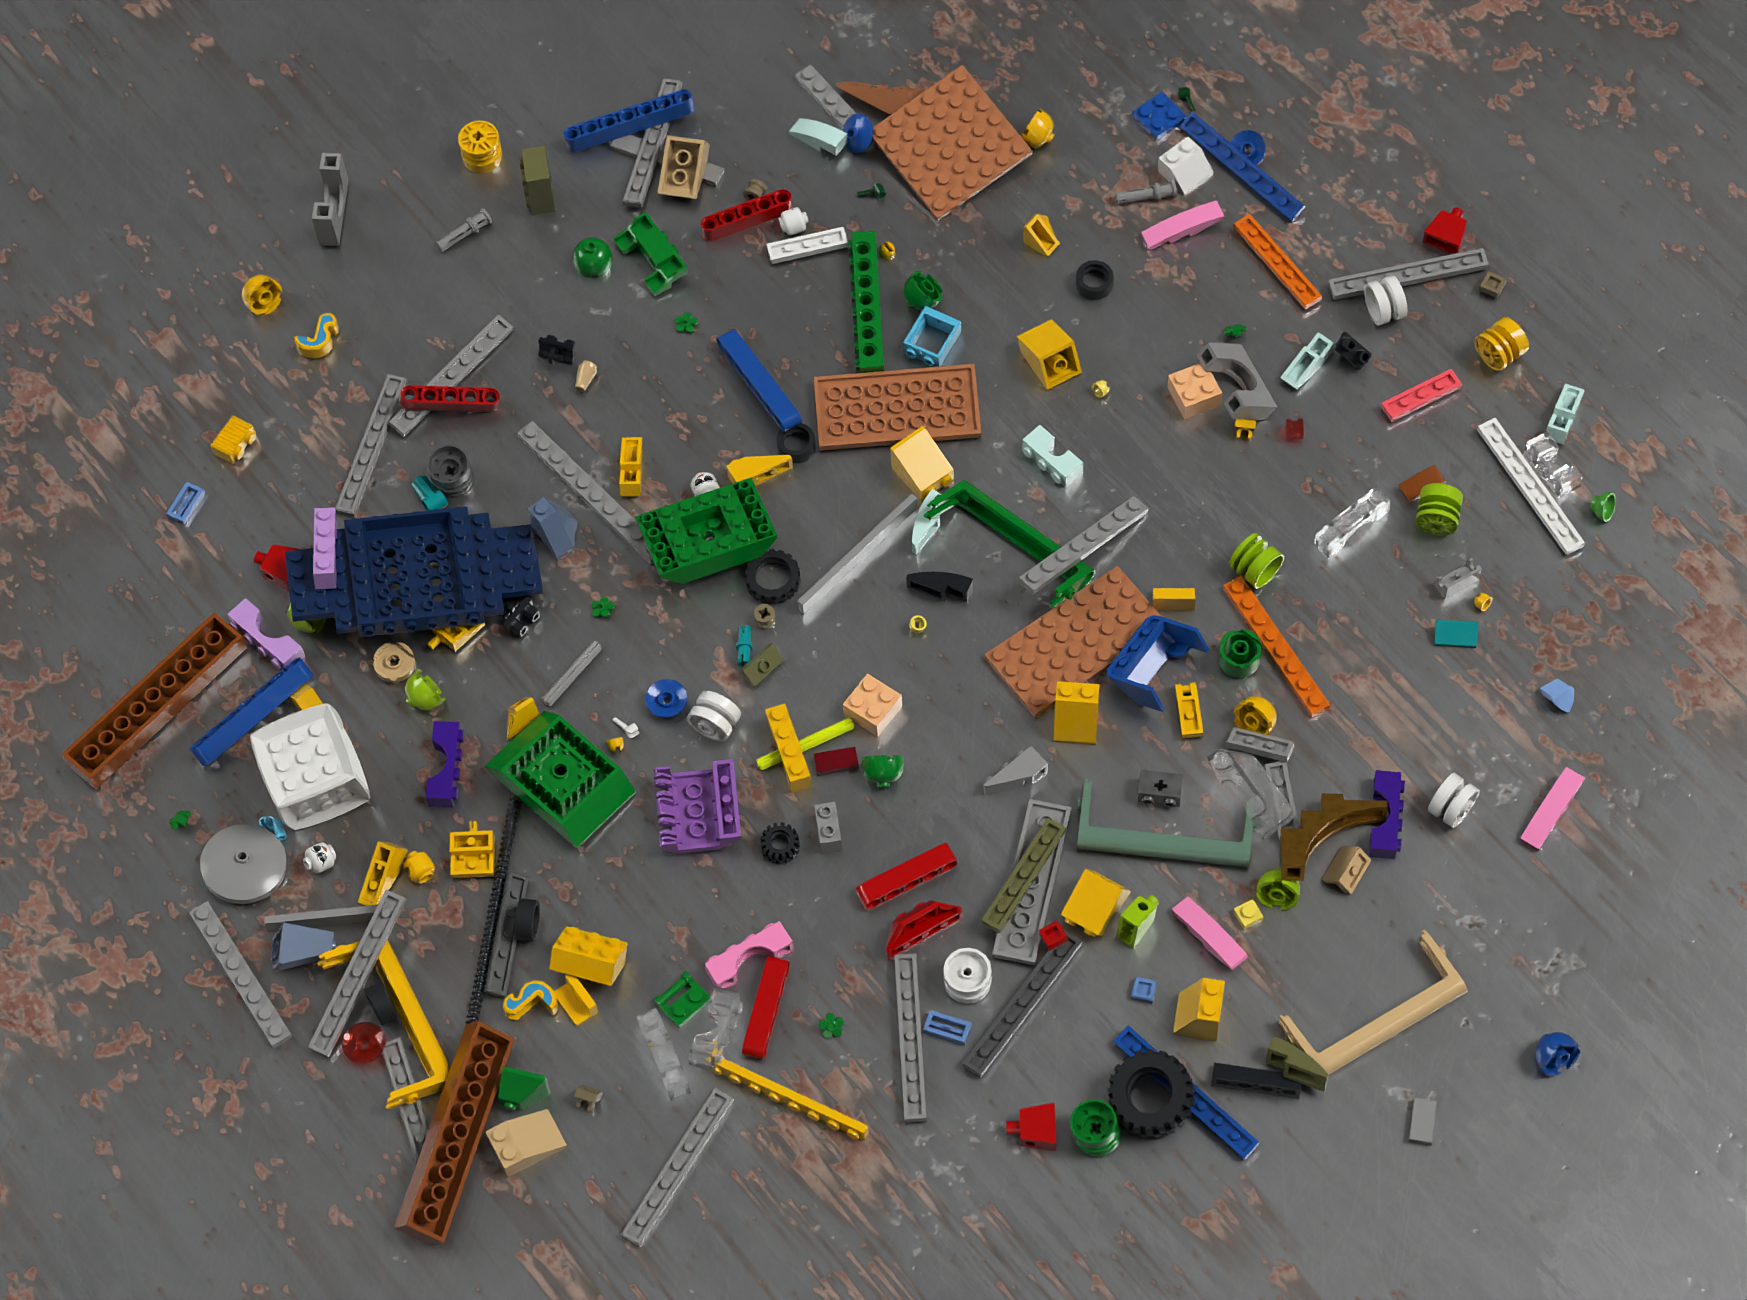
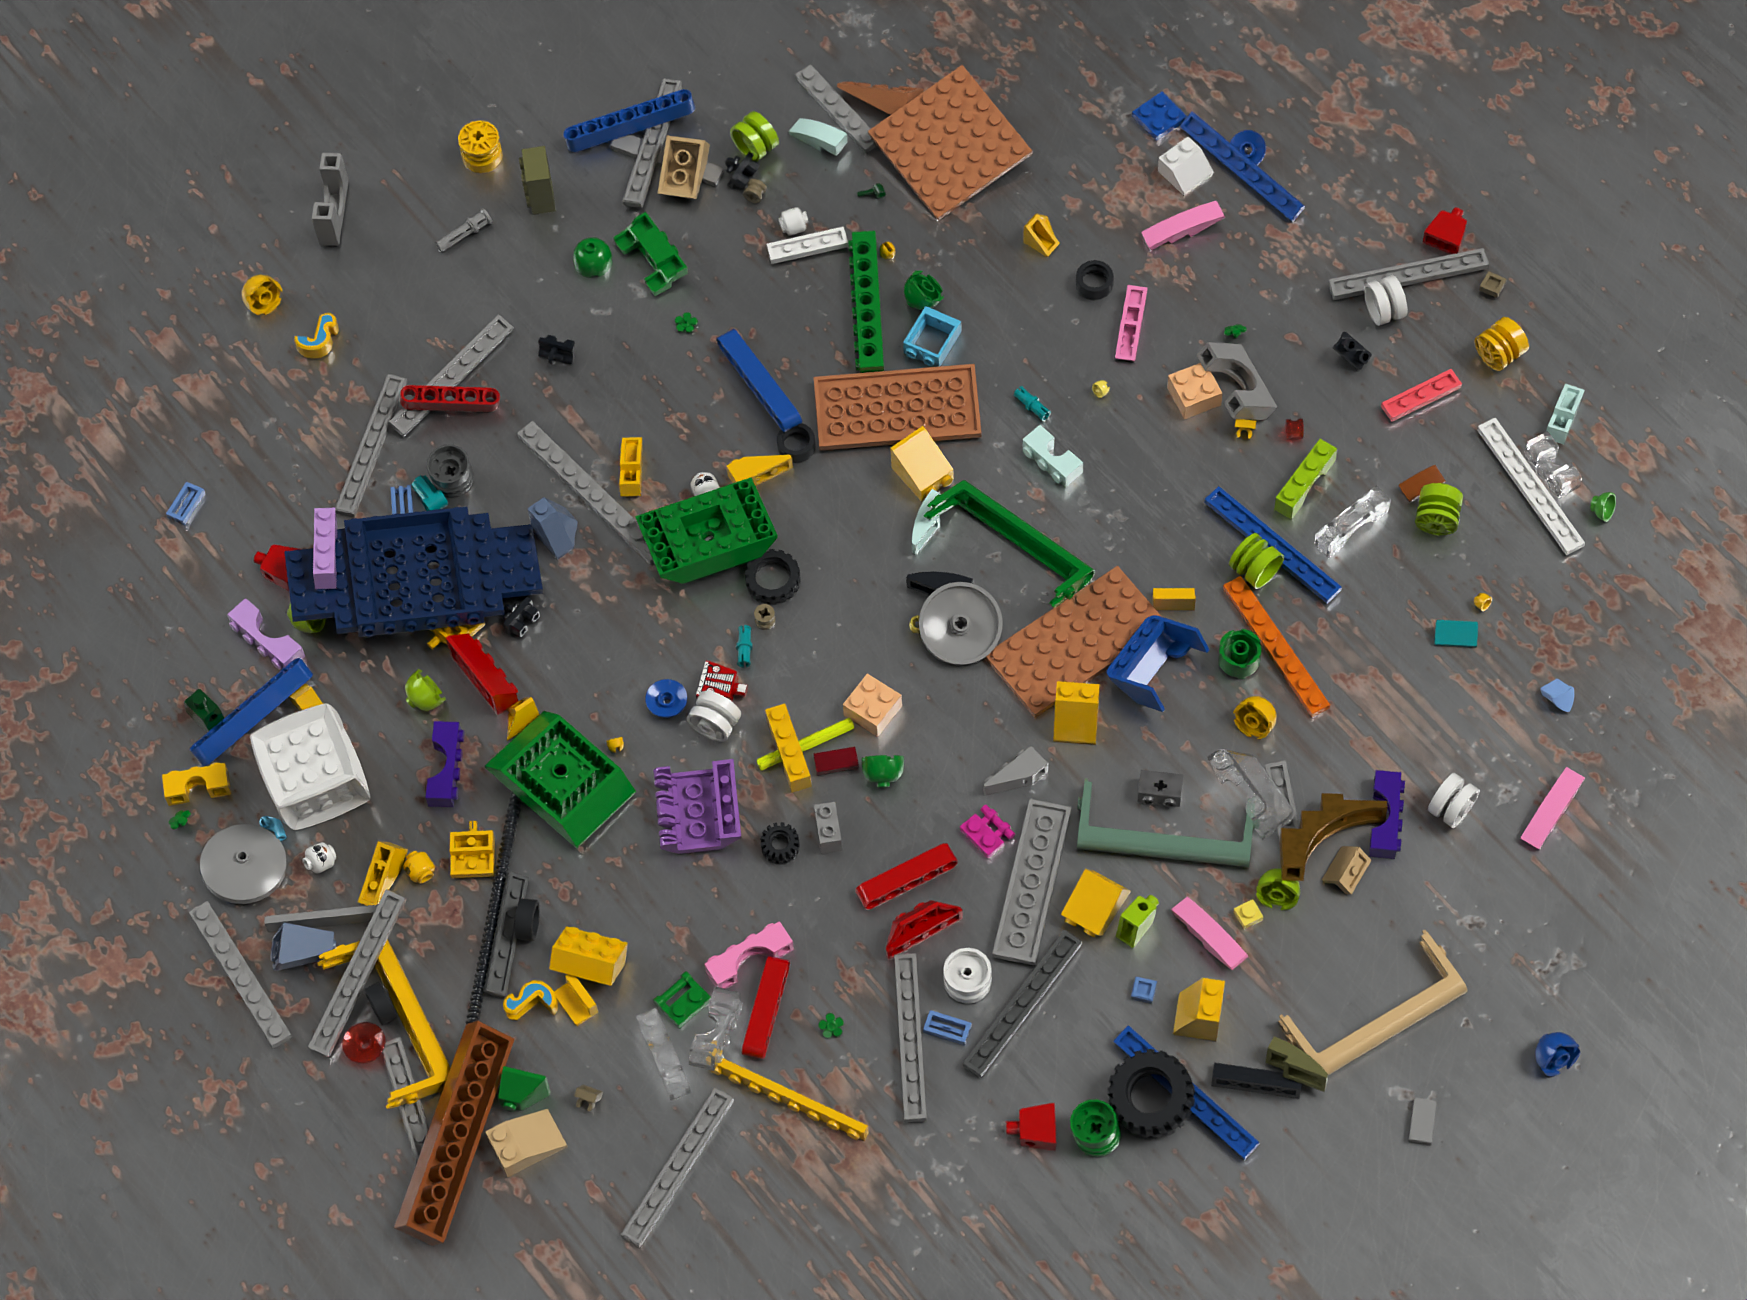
dark orange brick [62,612,247,790] -> none
yellow brick [210,415,256,464] -> none
tan plate [373,642,416,684] -> none
light grey axle [542,641,602,706] -> none
tan cone [574,360,597,392] -> none
green plant [591,597,615,618] -> none
white hand [613,717,640,738] -> none
red beam [700,189,793,242] -> none
olive plate [740,643,784,687] -> none
light grey tile [798,494,918,615] -> none
blue dish [843,114,873,153] -> none
olive plate [981,818,1066,933] -> none
yellow slope [1017,319,1082,390] -> none
light grey plate [1018,496,1148,595] -> none
yellow cylinder [1021,108,1055,149] -> none
red plate [1038,920,1069,951] -> none
light grey pin [1116,180,1177,205] -> none
yellow plate [1174,682,1203,738] -> none
dark green hand [1178,87,1196,112] -> none
light grey plate [1227,727,1295,762] -> none
orange plate [1233,214,1322,310] -> none
light aqua slope [1280,332,1335,390] -> none
light grey hinge [1433,558,1482,599] -> none
none -> yellow arch [162,763,232,806]
none -> dark green torso [184,689,225,732]
none -> medium blue tile [390,485,414,514]
none -> red slope [446,634,519,715]
none -> torso [696,660,748,702]
none -> black hips [725,151,760,190]
none -> lime wheel [730,111,779,162]
none -> light grey dish [919,582,1003,666]
none -> dark pink plate [960,805,1015,859]
none -> teal pin [1014,386,1051,421]
none -> bright pink slope [1115,285,1148,362]
none -> blue plate [1204,486,1342,604]
none -> lime arch [1274,439,1337,520]

